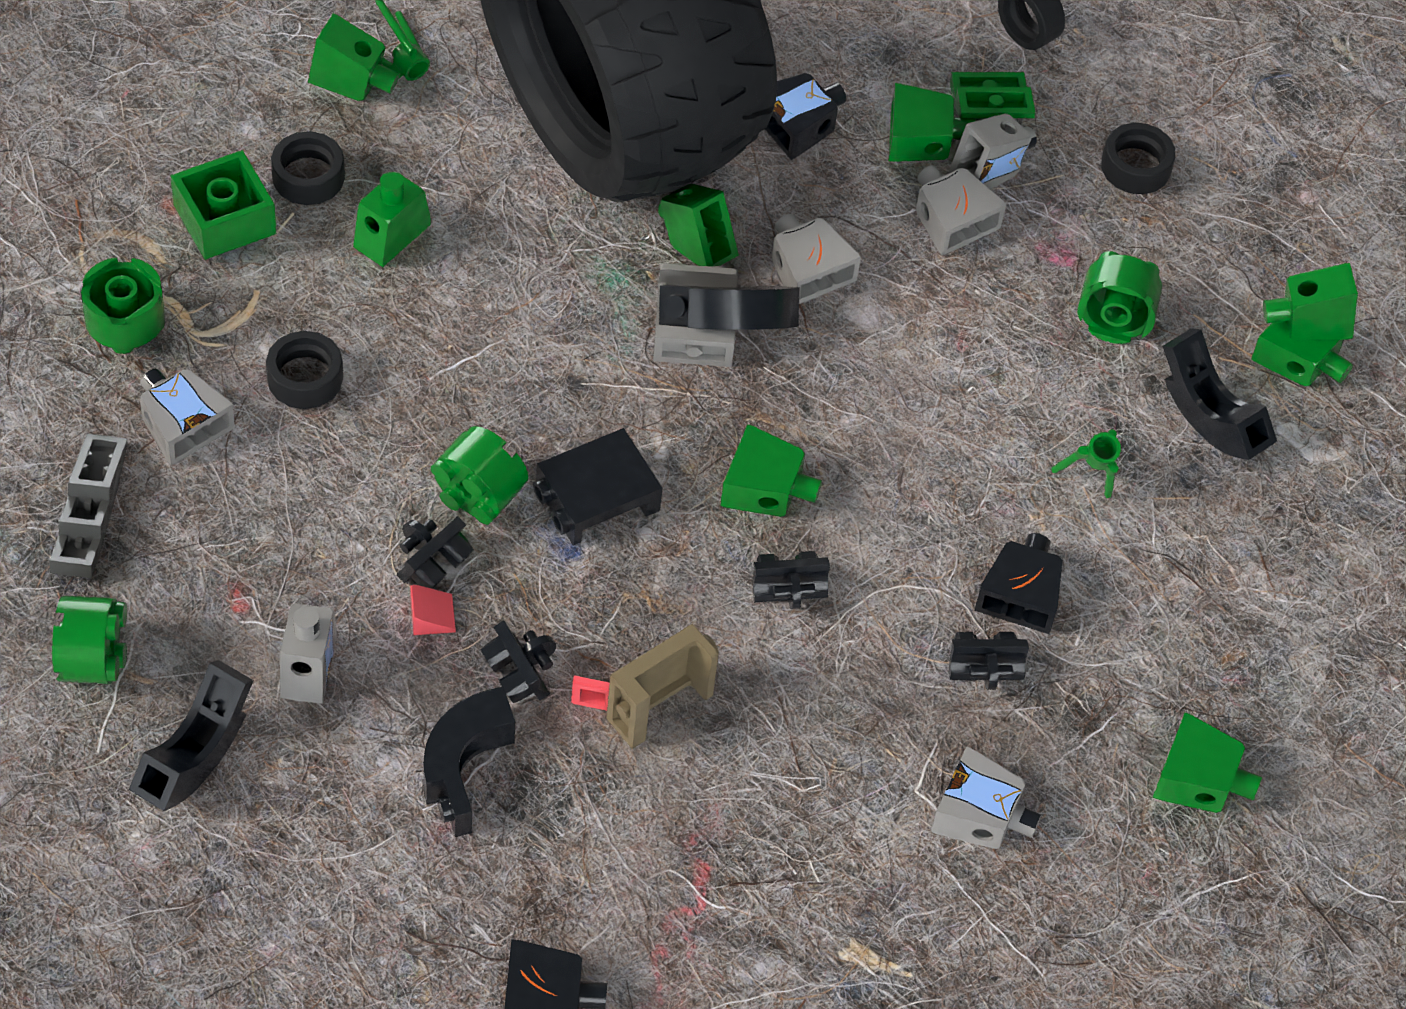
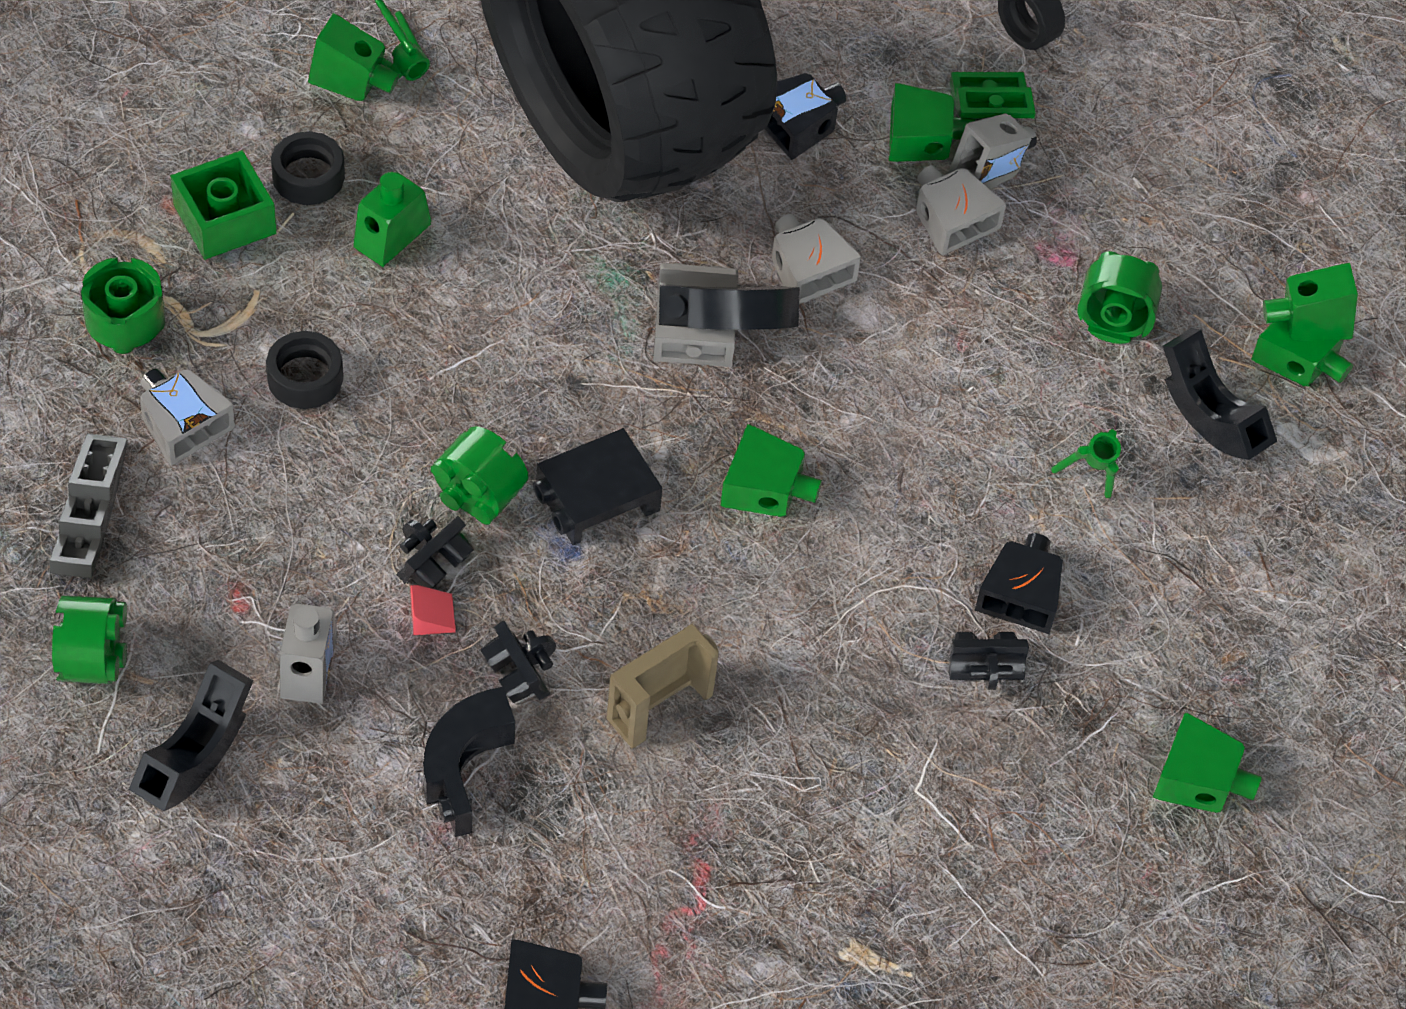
coral slope [571,675,610,711] -> none
green torso [658,184,739,267] -> none
black hips [753,551,830,609] -> none
light grey torso [931,747,1042,849] -> none
black tyre [1101,122,1175,195] -> none

